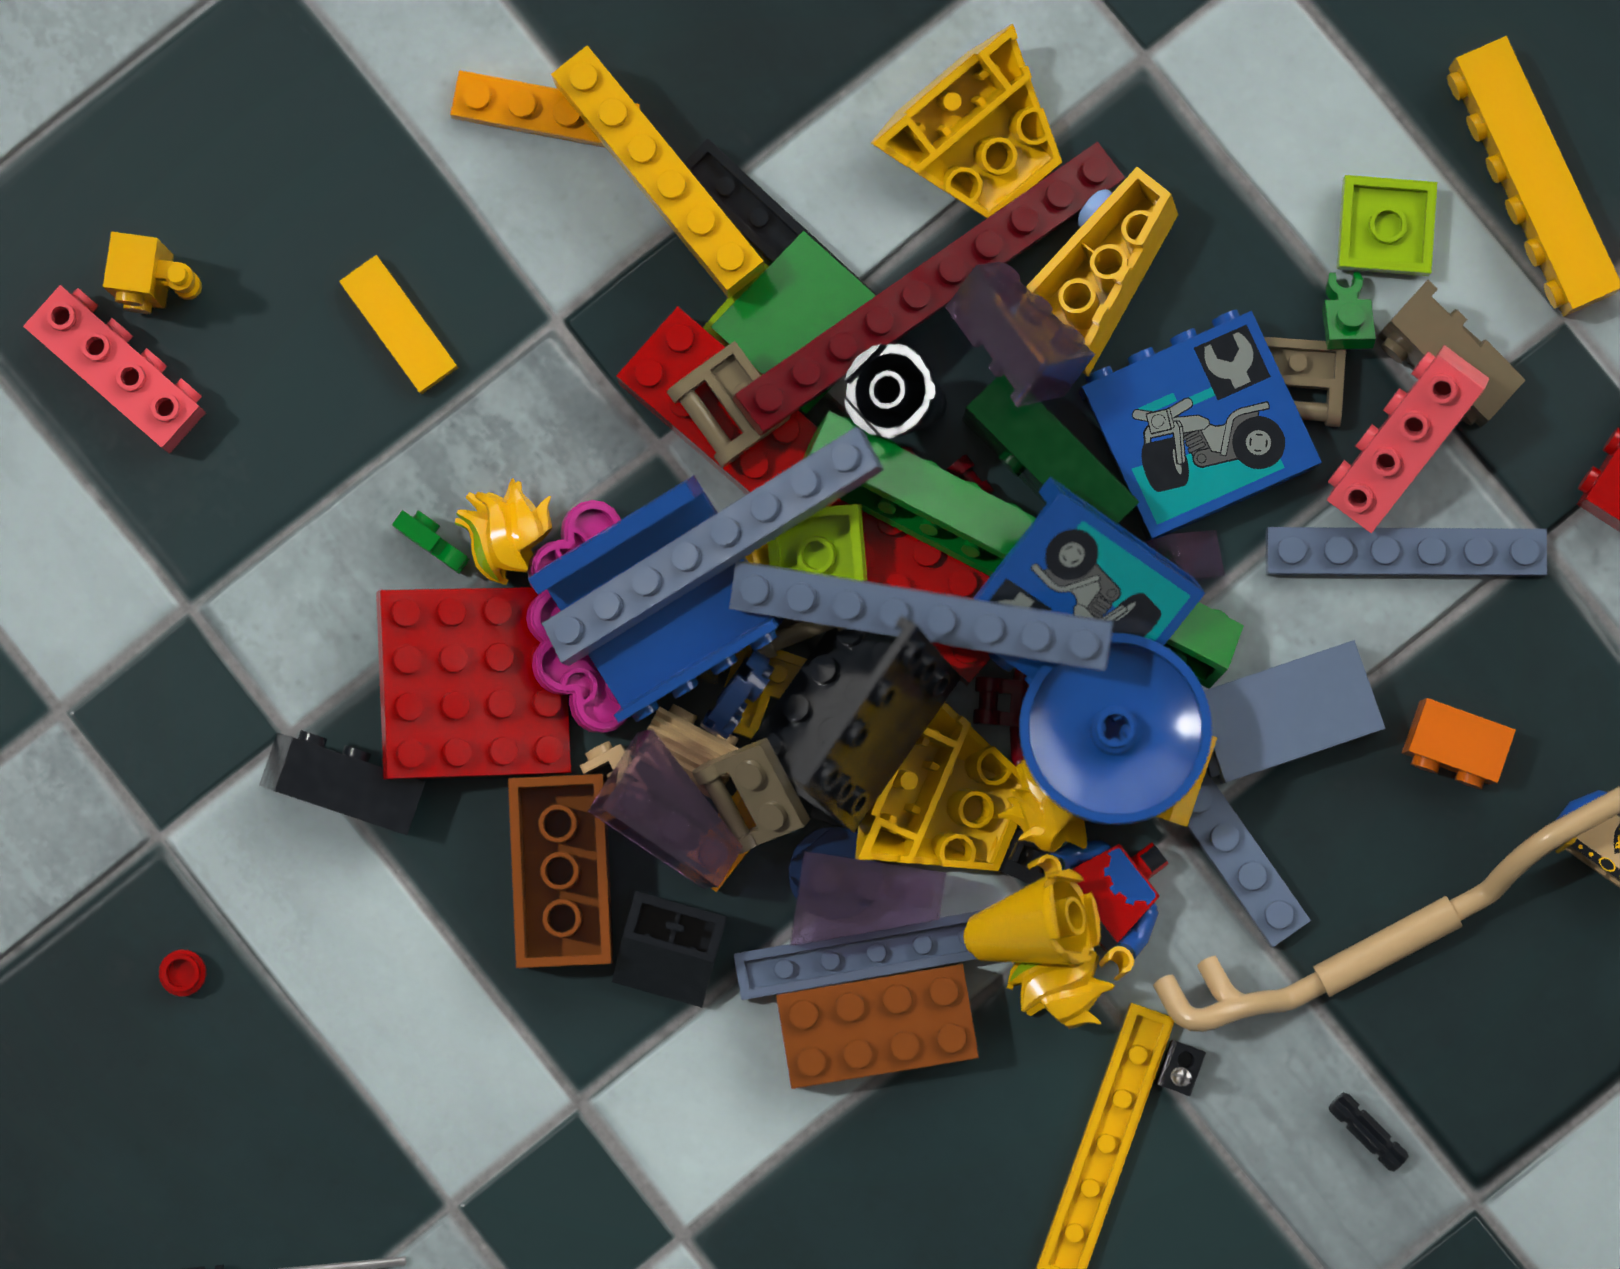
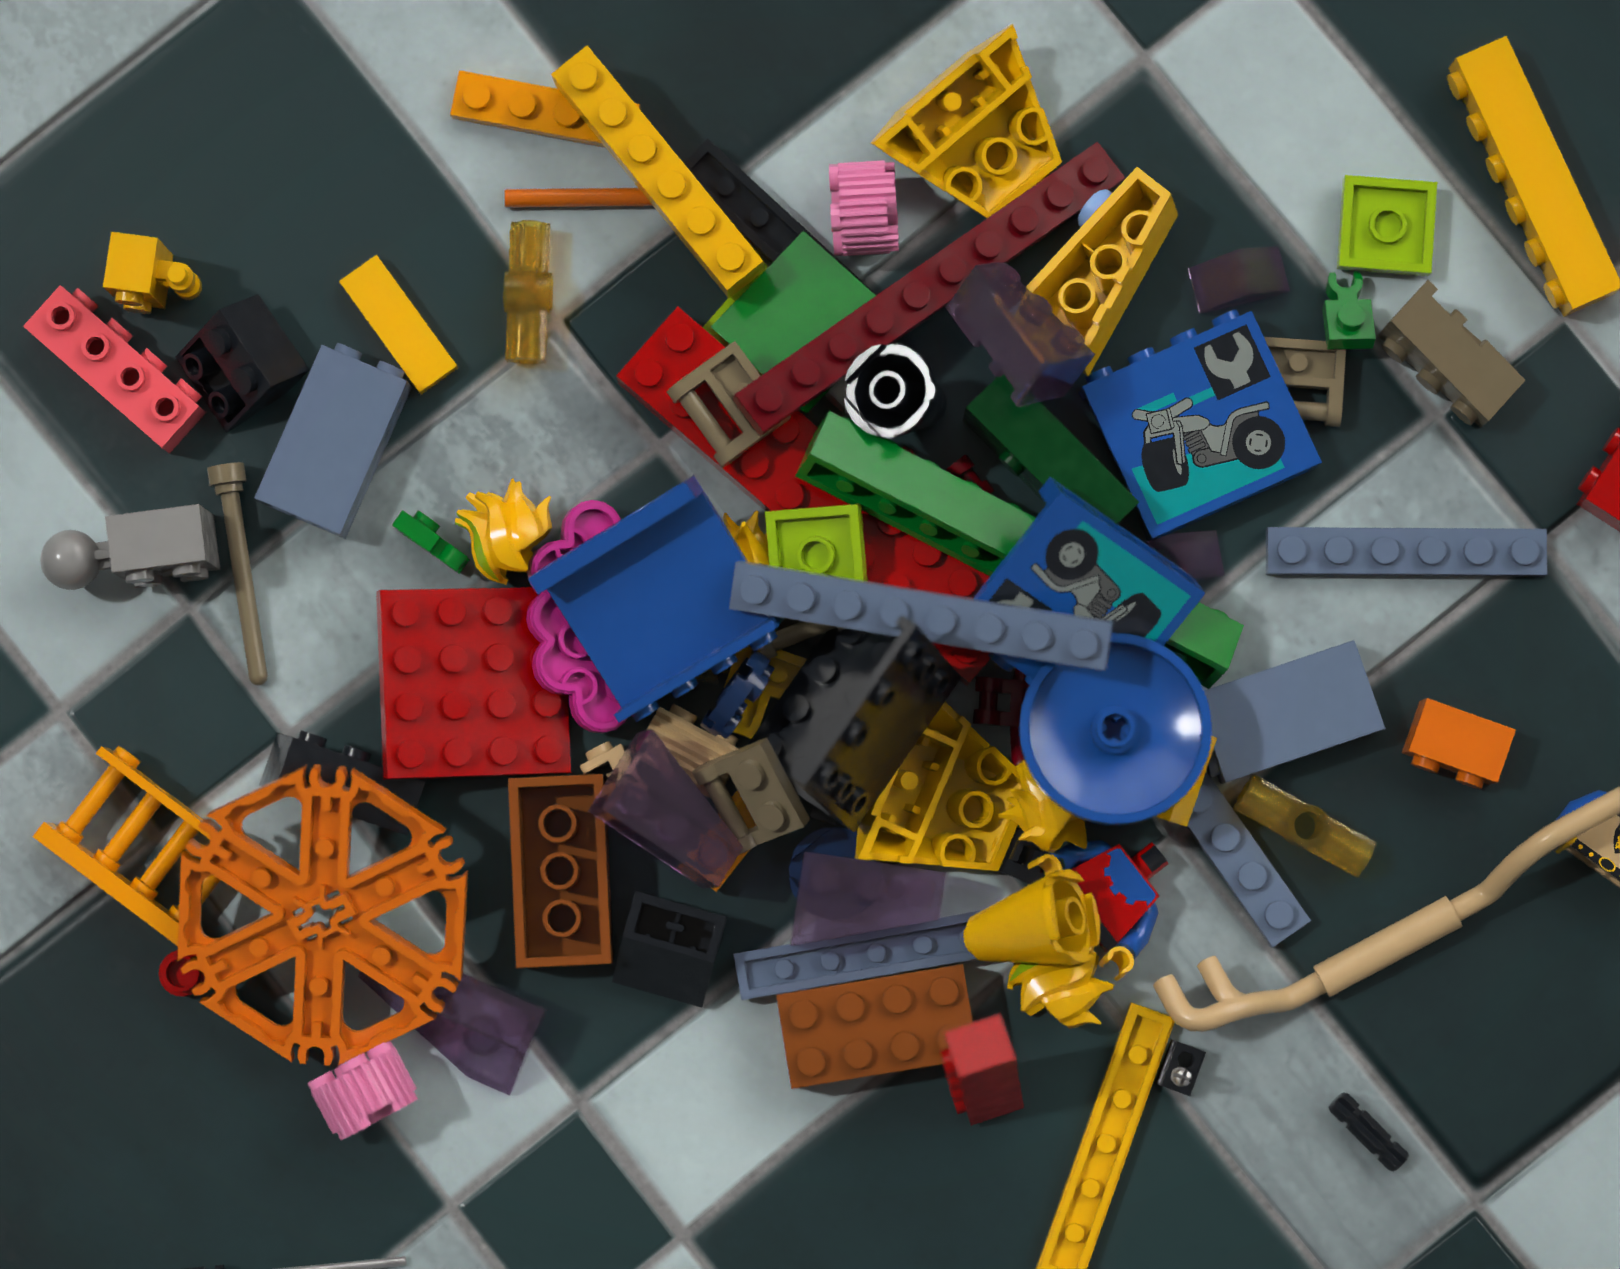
sand blue plate [542,426,884,666] -> none
coral brick [1327,345,1490,534] -> none
none -> light orange fence [32,745,221,946]
none -> light grey brick [40,504,220,590]
none -> black slope [175,294,310,432]
none -> orange plate [177,764,468,1066]
none -> dark tan piece [207,462,268,686]
none -> sand blue brick [254,343,412,539]
none -> bright pink brick [307,1041,418,1140]
none -> clear purple wedge [358,971,548,1096]
none -> clear yellow piece [503,220,553,365]
none -> orange bar [505,188,653,208]
none -> bright pink brick [829,160,899,256]
none -> red brick [940,1014,1024,1126]
none -> slope [1188,246,1290,314]
none -> clear yellow piece [1233,774,1377,878]

